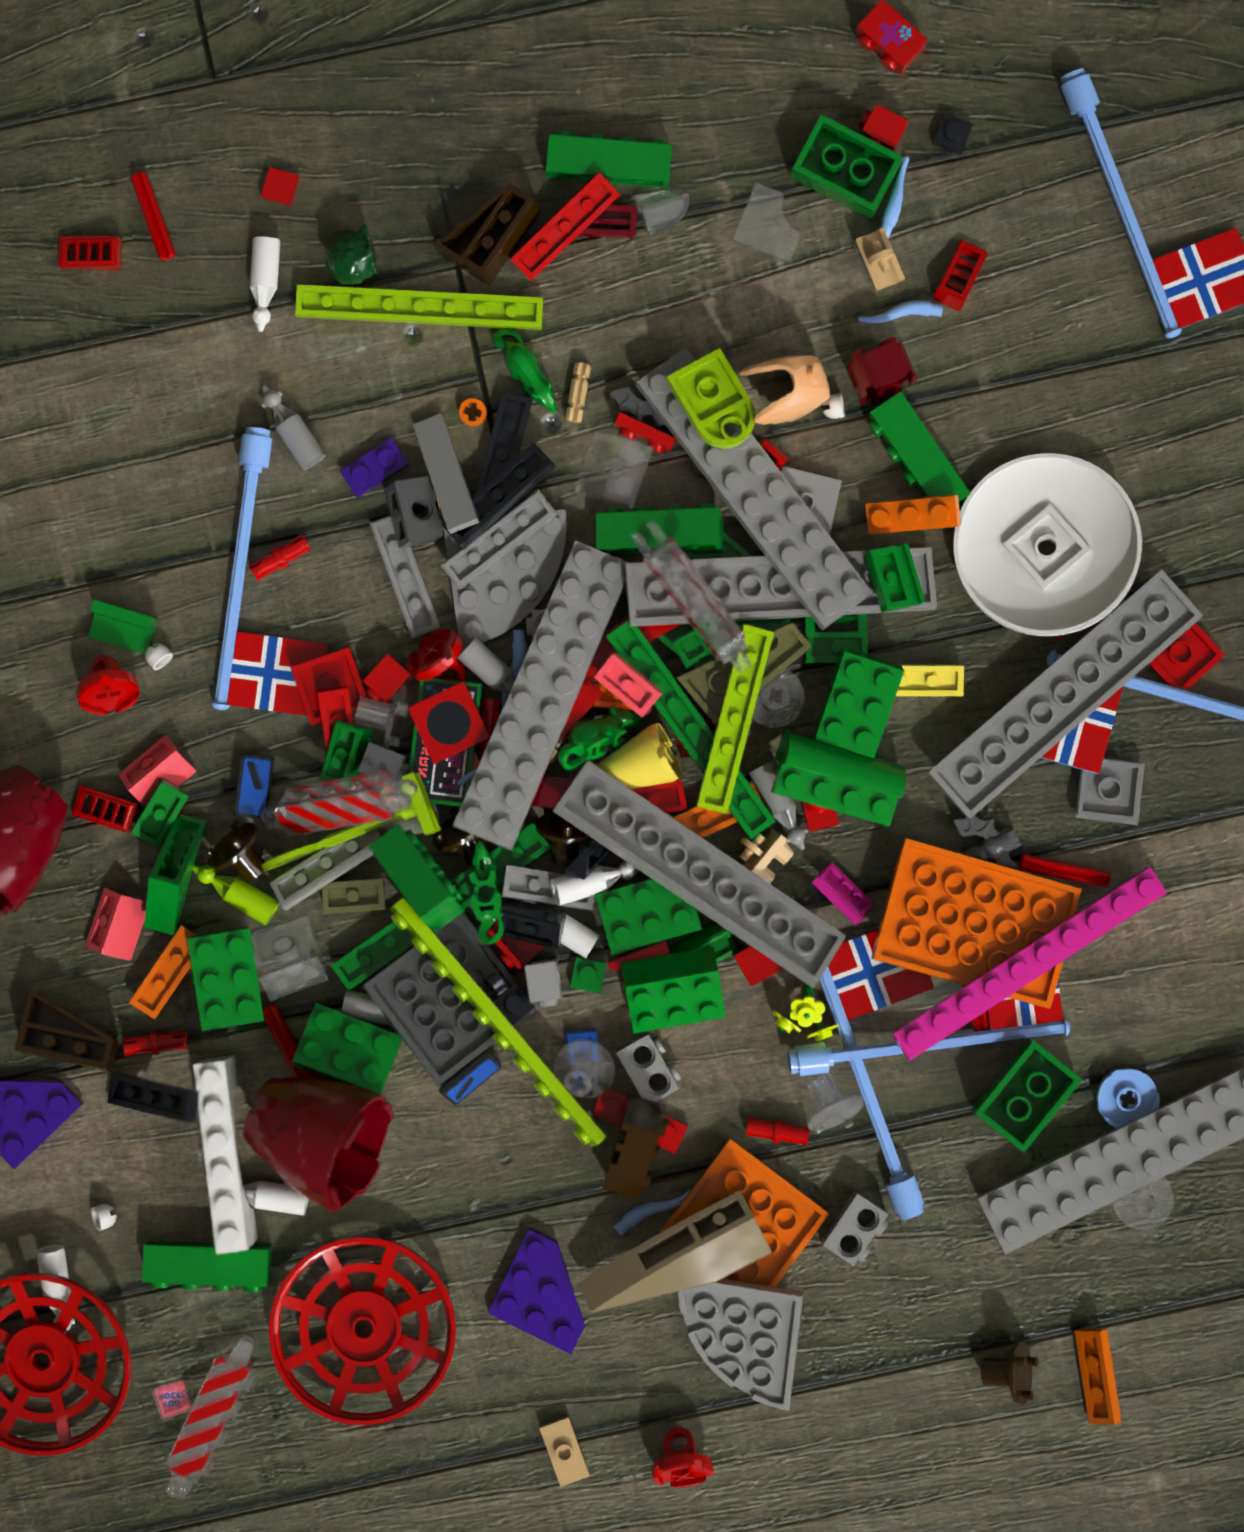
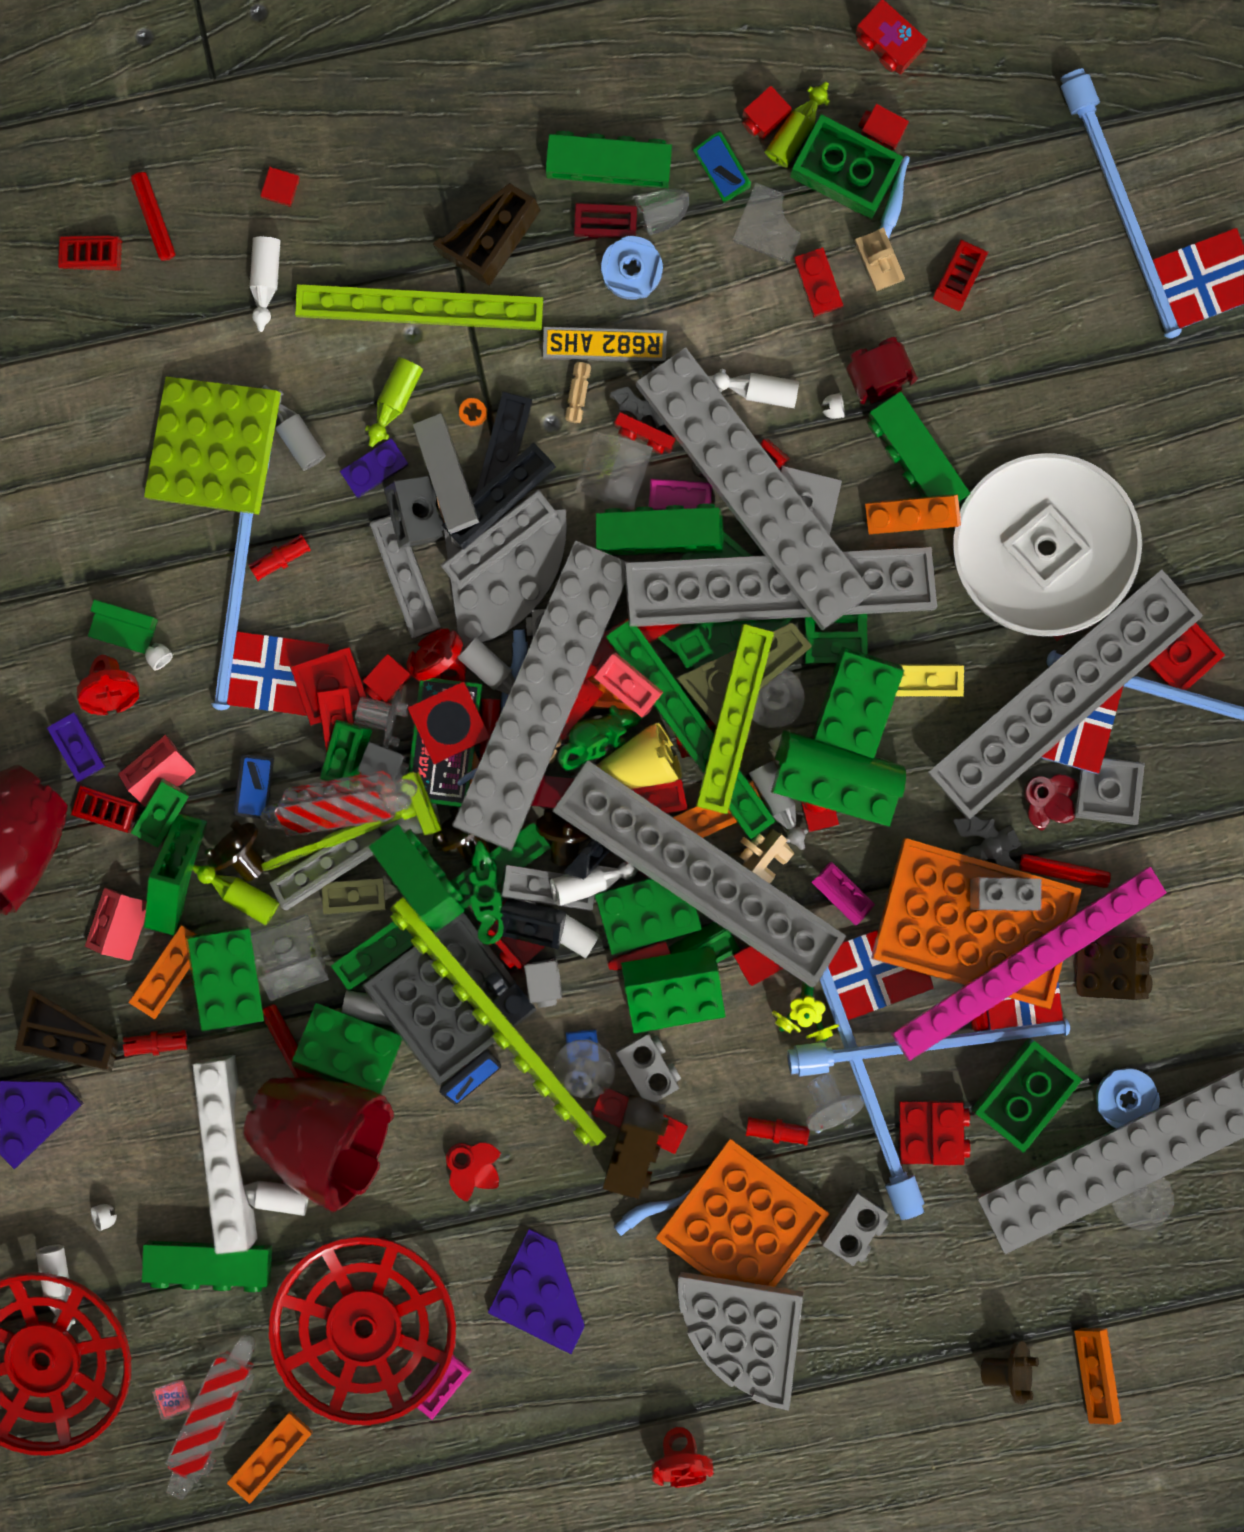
black plate [107,1072,199,1123] -> none
dark green animal [325,224,377,285] -> none
green animal [492,329,557,414] -> none
red plate [509,171,620,281] -> none
tan plate [539,1415,590,1487] -> none
green plate [570,957,606,994] -> none
dark tan wedge [578,1190,772,1313] -> none
clear hinge [631,521,751,673] -> none
lime plate [665,348,756,449] -> none
light nougat animal [739,356,830,425] -> none
light blue animal [857,300,943,323] -> none
green plate [864,543,925,613] -> none
black plate [933,113,973,155] -> none
none -> dark purple plate [47,713,106,782]
none -> lime plate [144,376,281,515]
none -> orange plate [227,1411,313,1504]
none -> lime wheel [365,357,423,447]
none -> dark pink plate [408,1355,472,1420]
none -> red plate [446,1142,501,1202]
none -> tile [543,327,667,363]
none -> light blue plate [601,236,663,300]
none -> dark pink plate [649,479,712,510]
none -> slope [693,131,751,203]
none -> white wheel [708,369,799,408]
none -> red brick [742,86,792,140]
none -> lime wheel [765,82,830,168]
none -> red plate [794,248,843,317]
none -> red plate [899,1100,970,1165]
none -> light grey brick [970,878,1041,911]
none -> dark red plate [1024,774,1079,831]
none -> dark brown bracket [1077,936,1154,1000]

